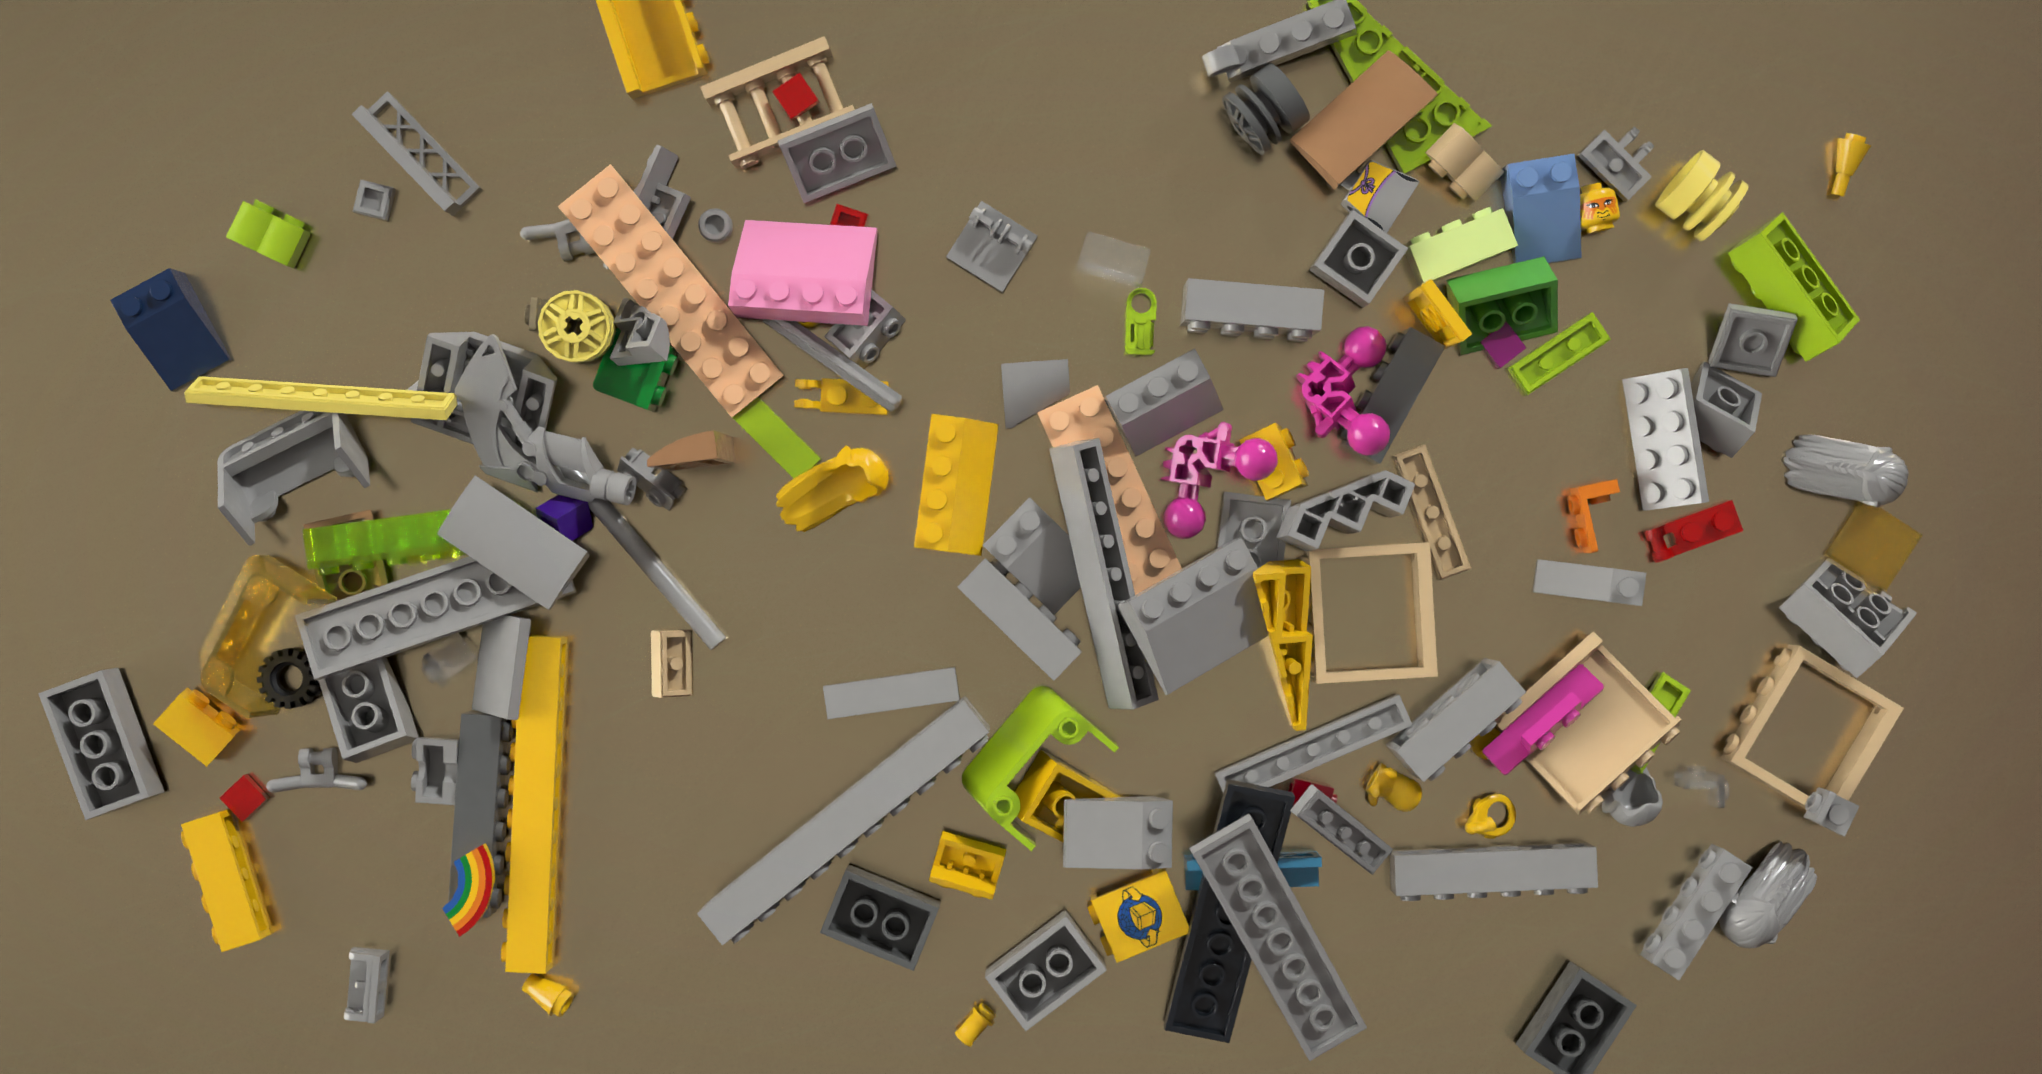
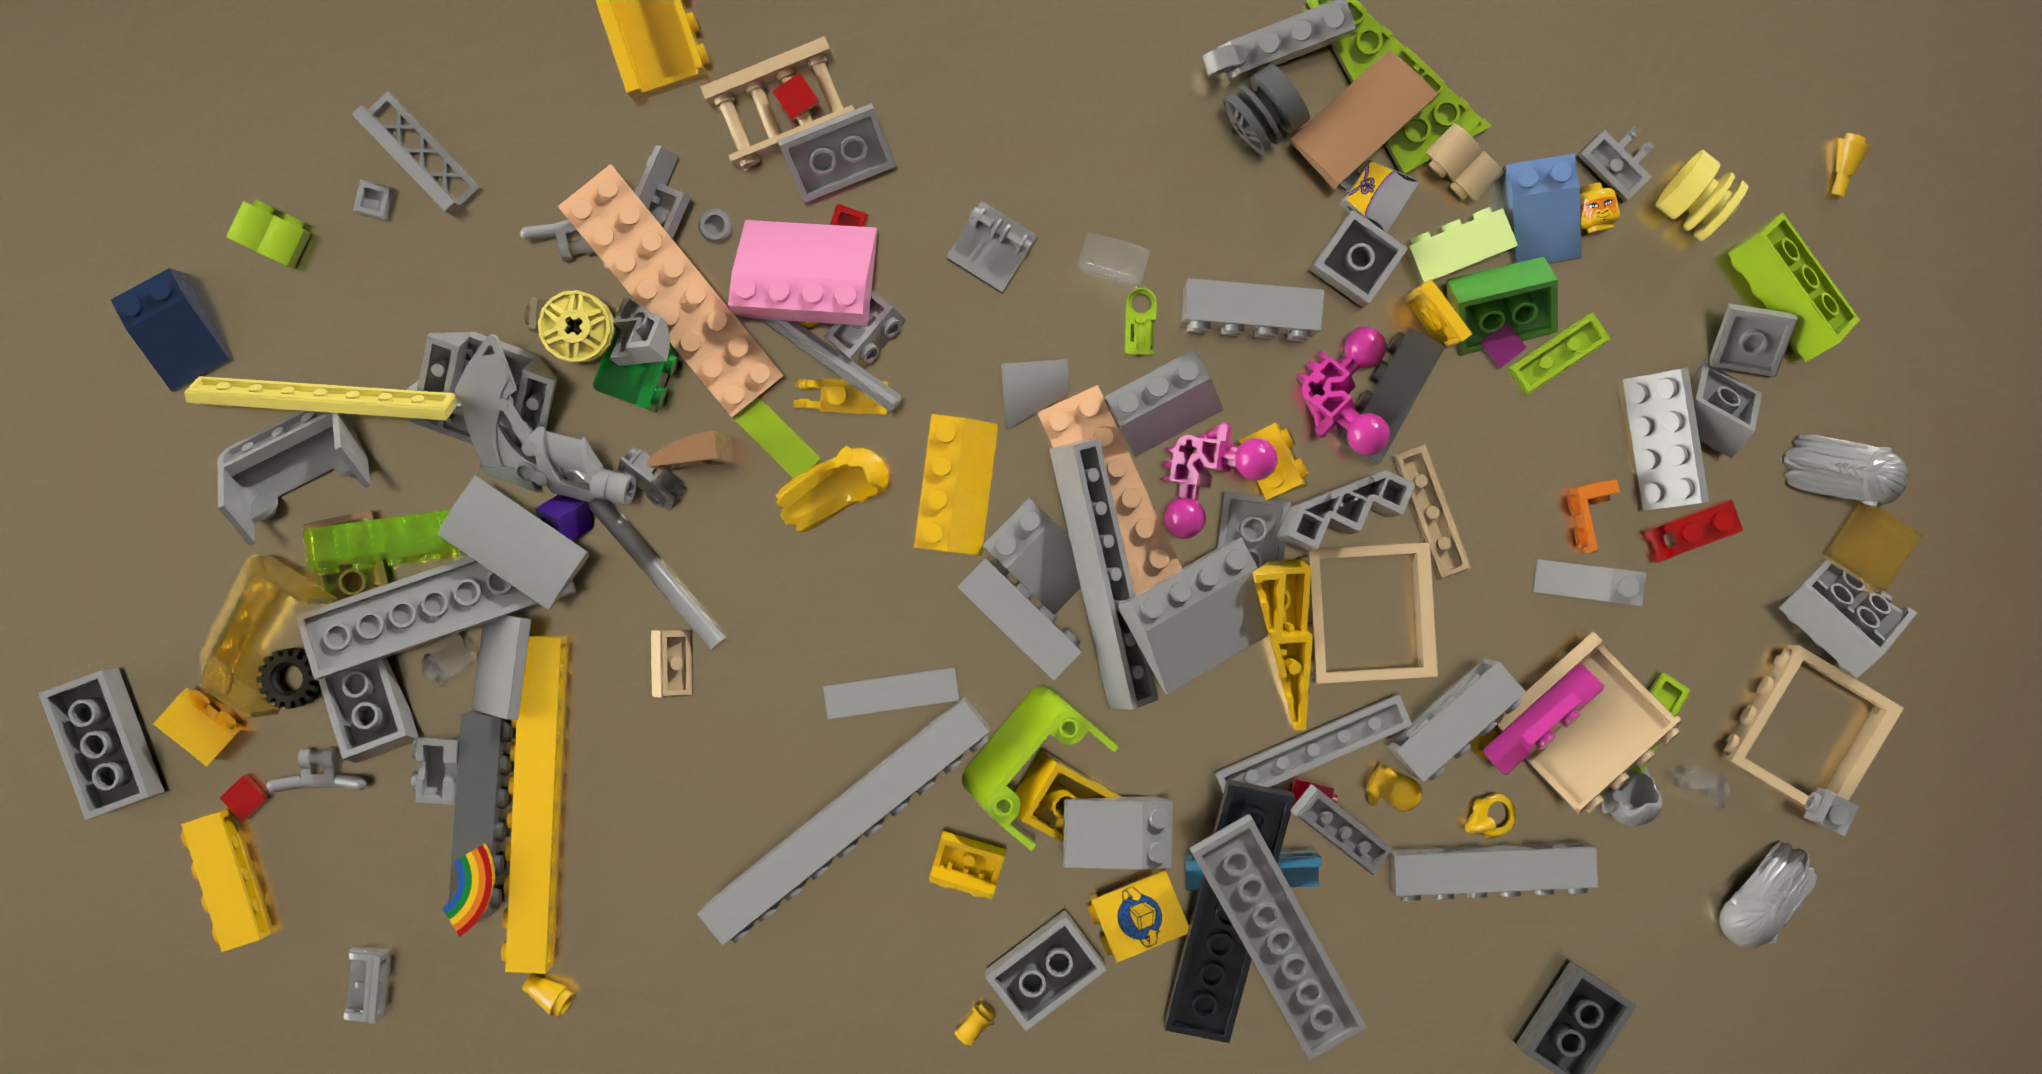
dark grey brick [820,864,941,971] -> none
light grey brick [1640,844,1753,980] -> none

